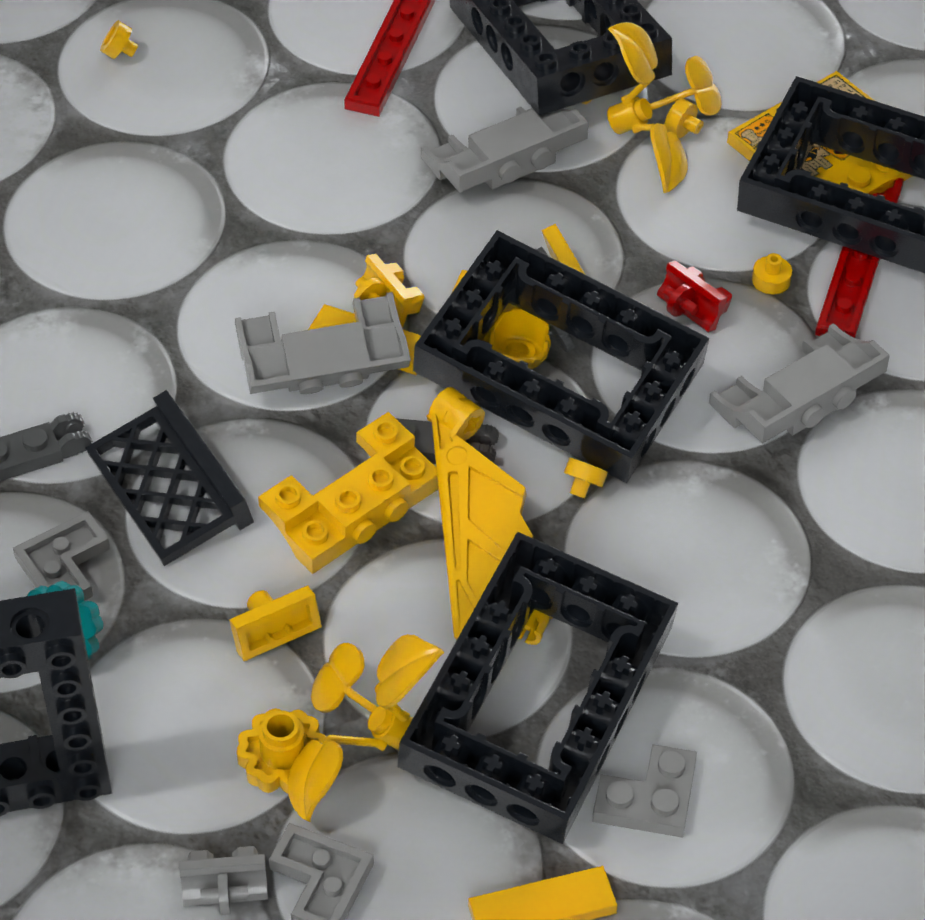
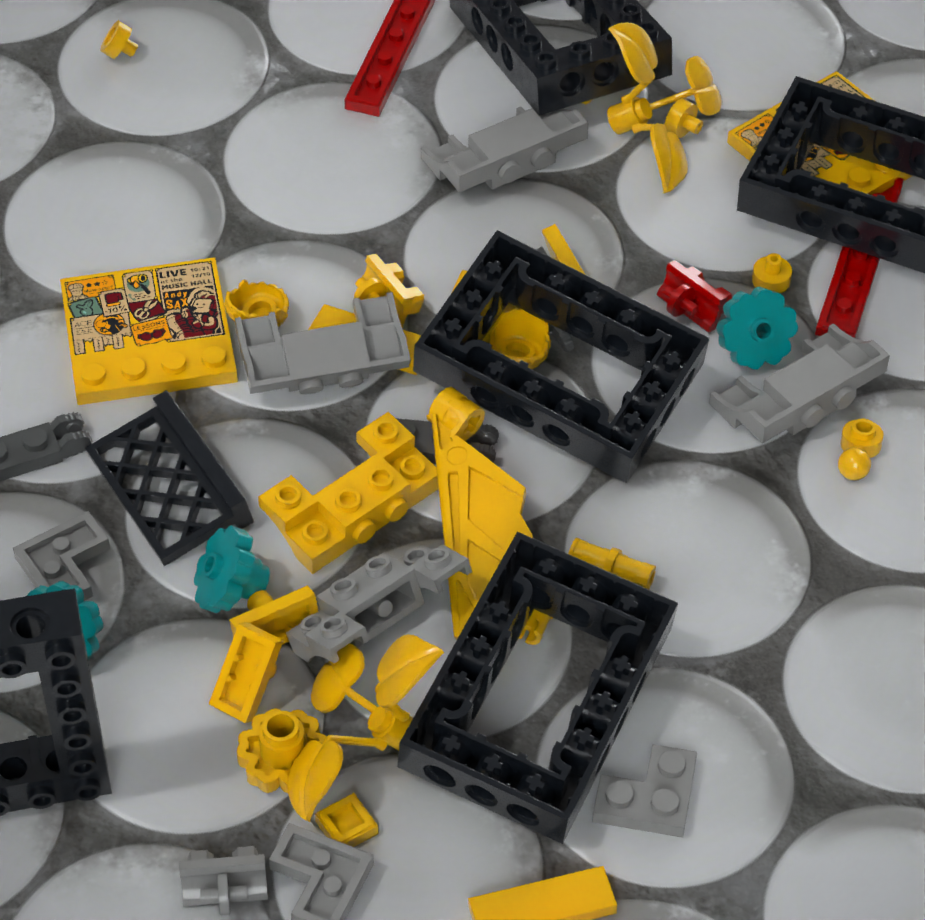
yellow tile [564,457,608,499] -> none
none -> plate [60,257,238,405]
none -> teal plant [194,525,270,613]
none -> yellow tile [209,622,284,723]
none -> yellow hair [224,279,289,327]
none -> light grey bracket [286,544,472,663]
none -> yellow tile [315,793,378,847]
none -> yellow pin [568,537,656,590]
none -> teal plant [716,287,798,370]
none -> yellow plate [838,418,884,480]

